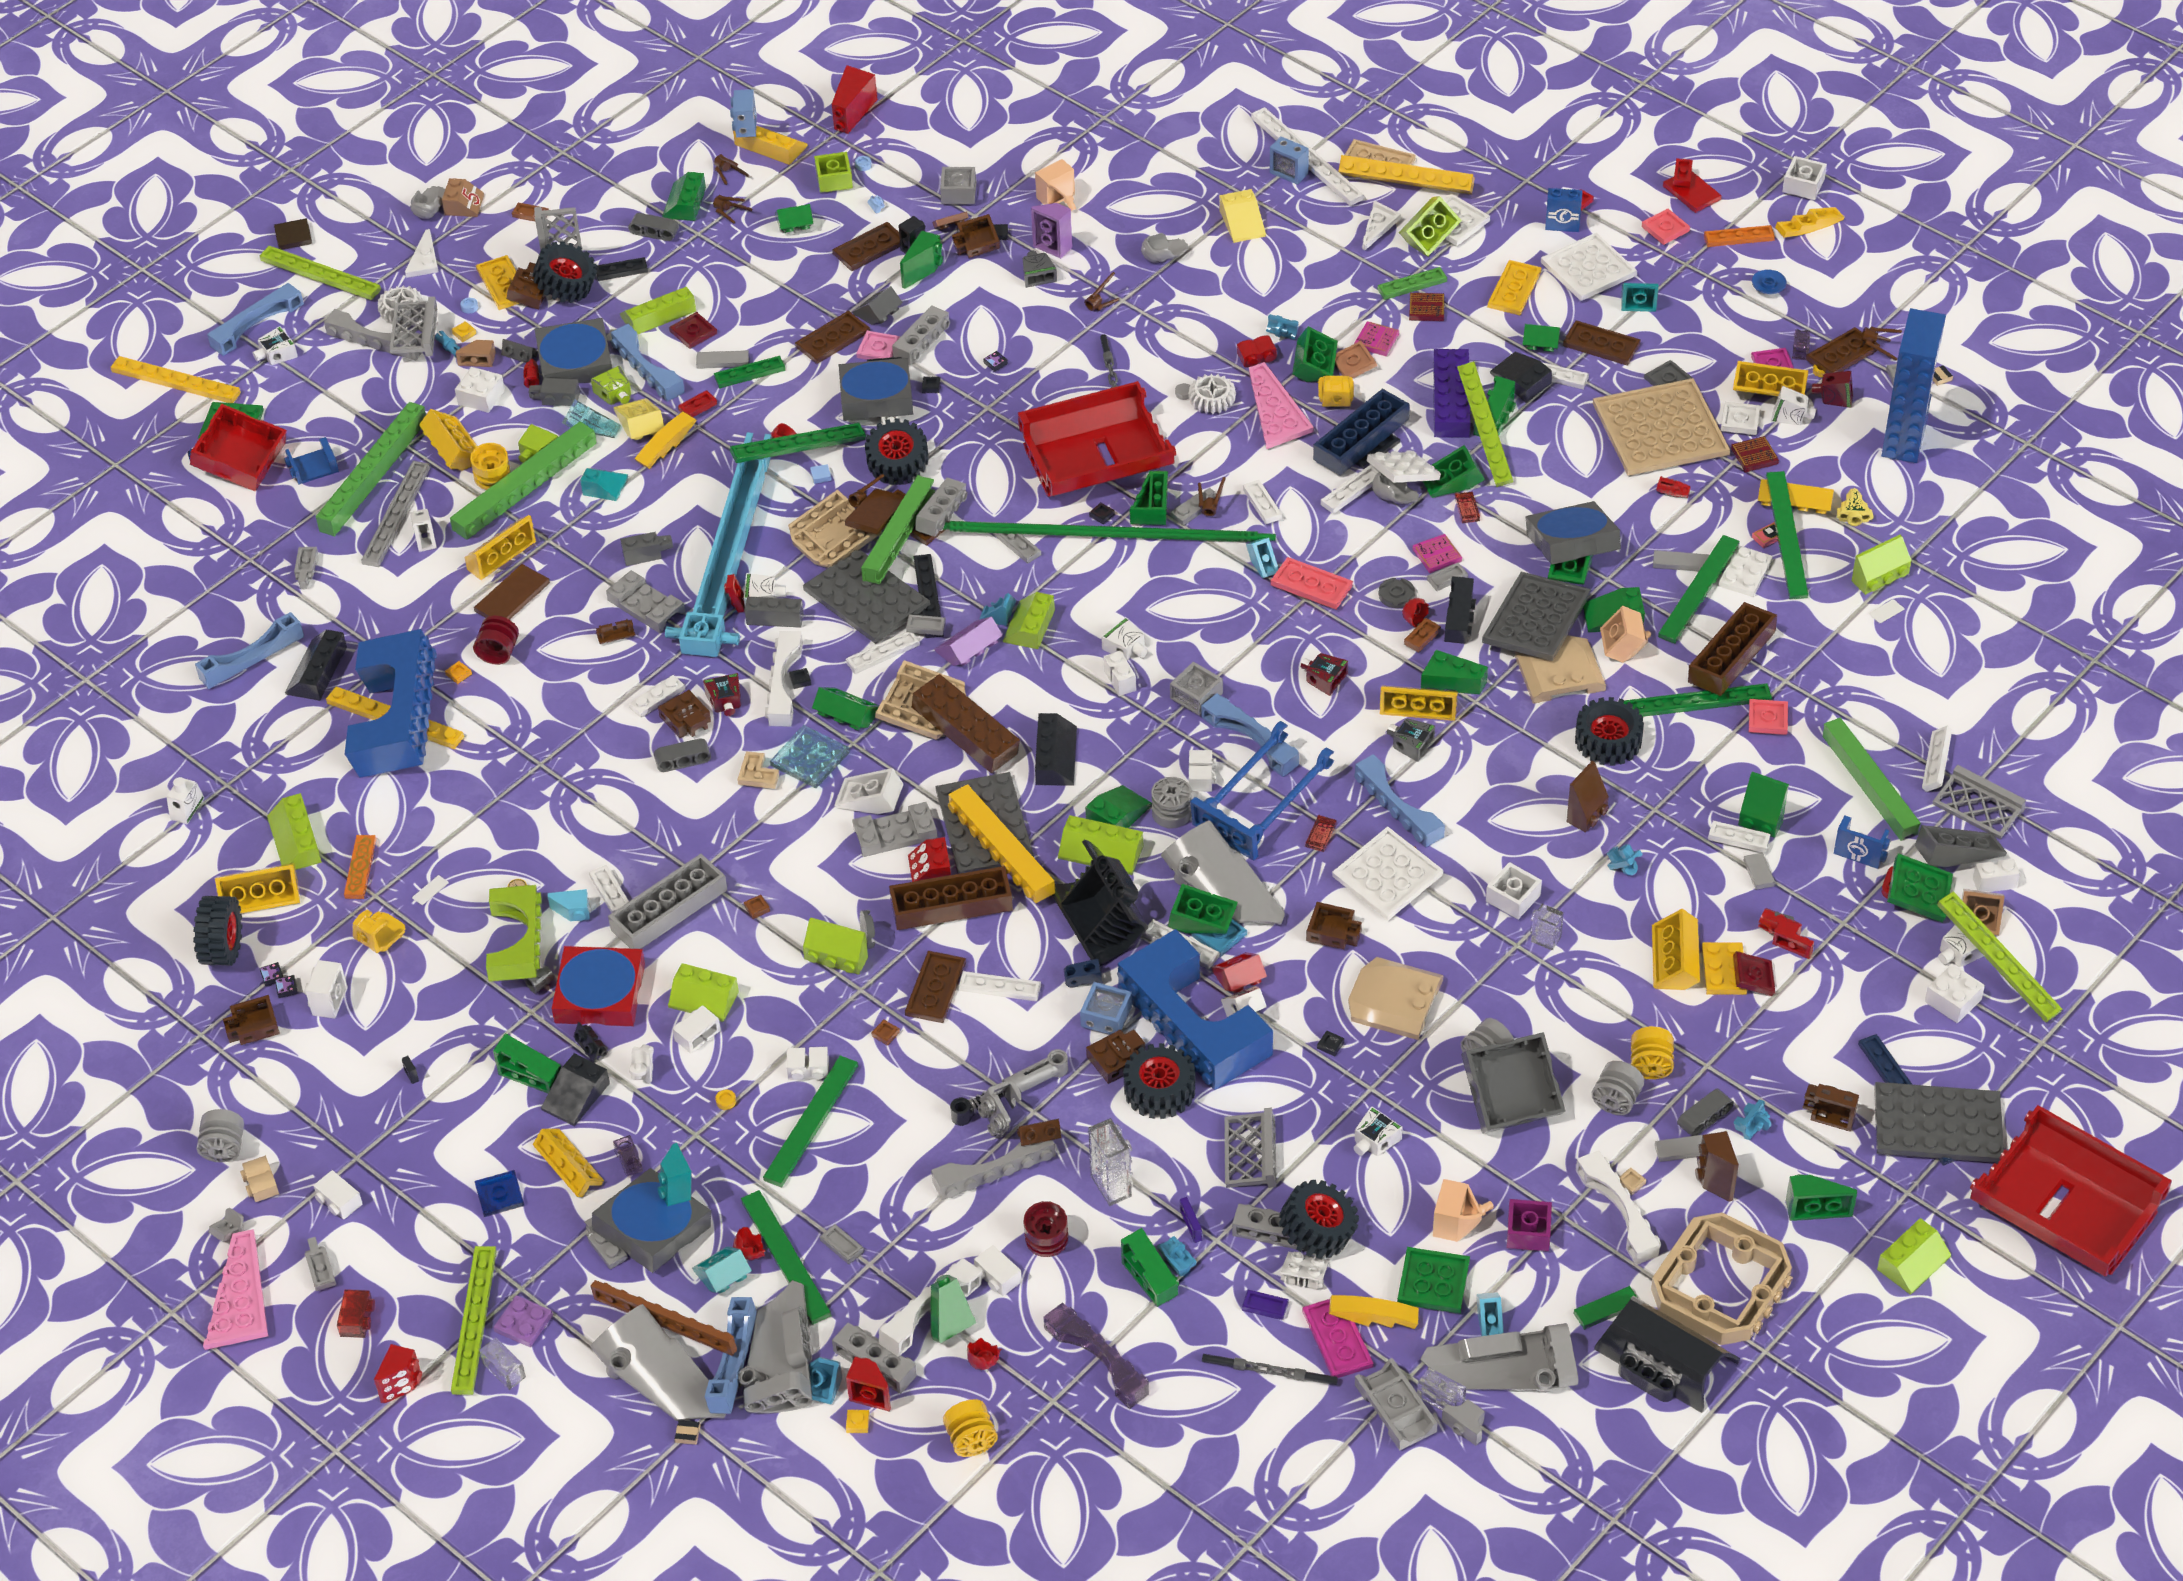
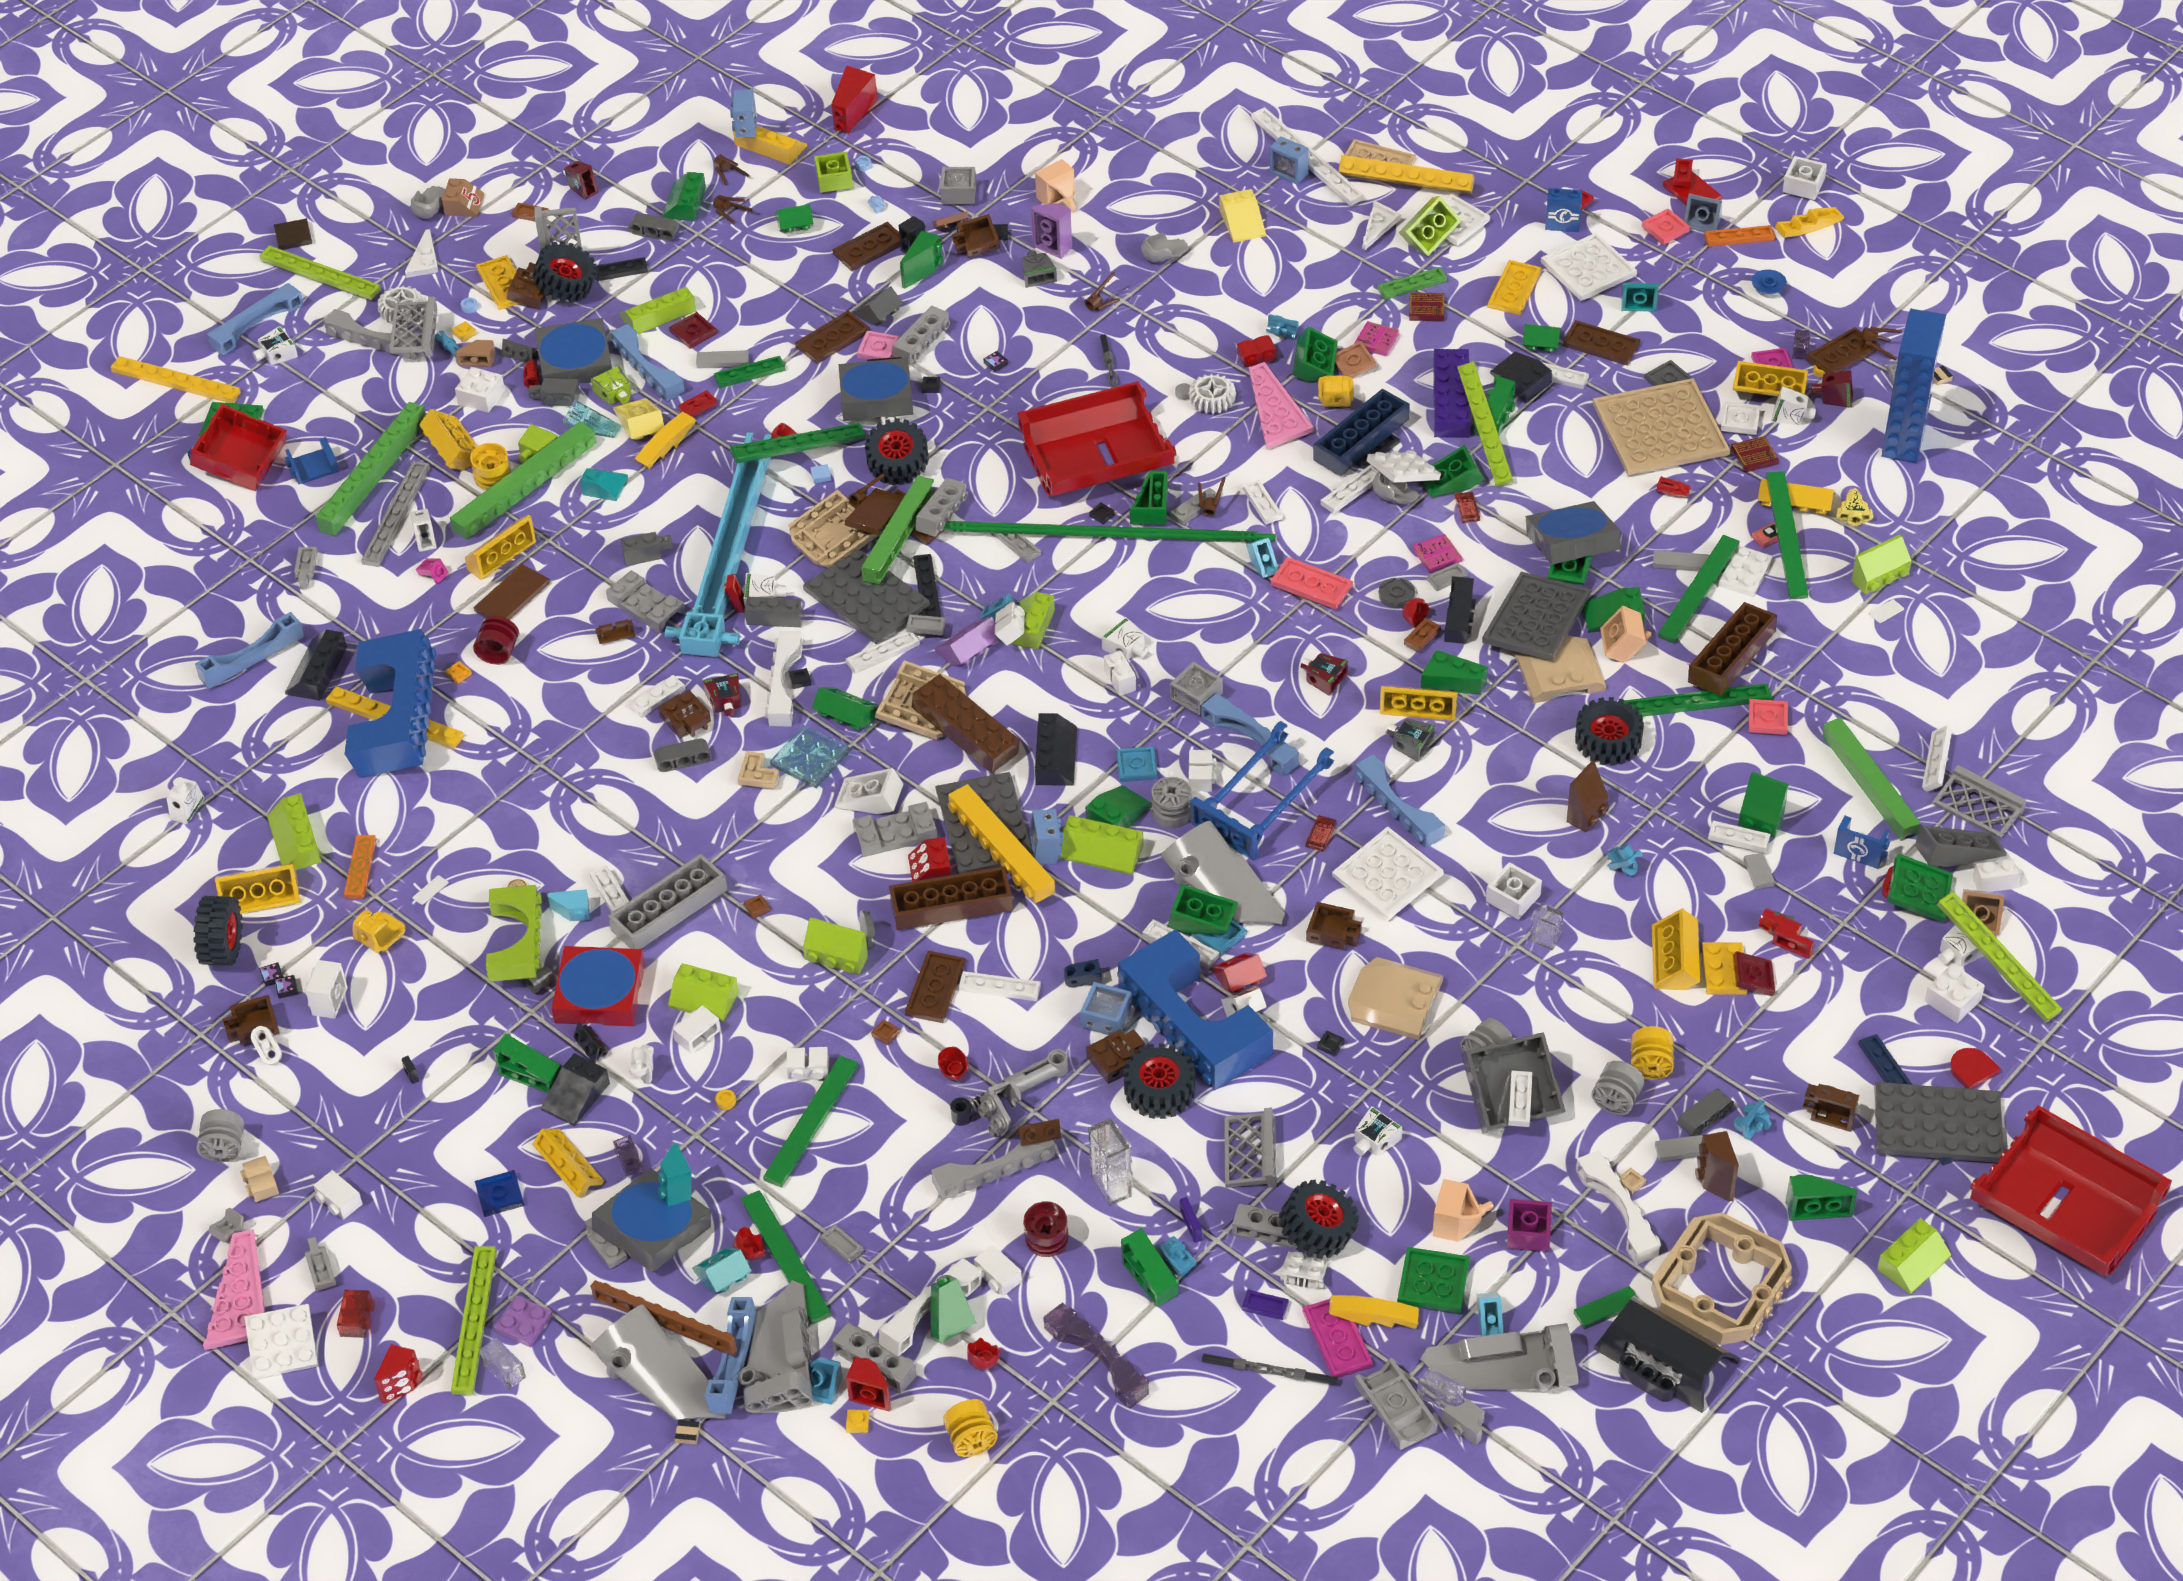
black panel [1052,839,1148,966] -> none
none -> white plate [244,1304,318,1380]
none -> white plate [251,1026,282,1064]
none -> dark pink bracket [415,558,449,583]
none -> dark red torso [563,161,598,200]
none -> red hair [938,1046,969,1081]
none -> white piece [995,601,1025,645]
none -> medium blue piece [1029,809,1063,865]
none -> dark azure tile [1116,746,1158,782]
none -> white plate [1508,1071,1532,1127]
none -> sand blue slope [1684,194,1722,231]
none -> red tile [1950,1048,2001,1089]

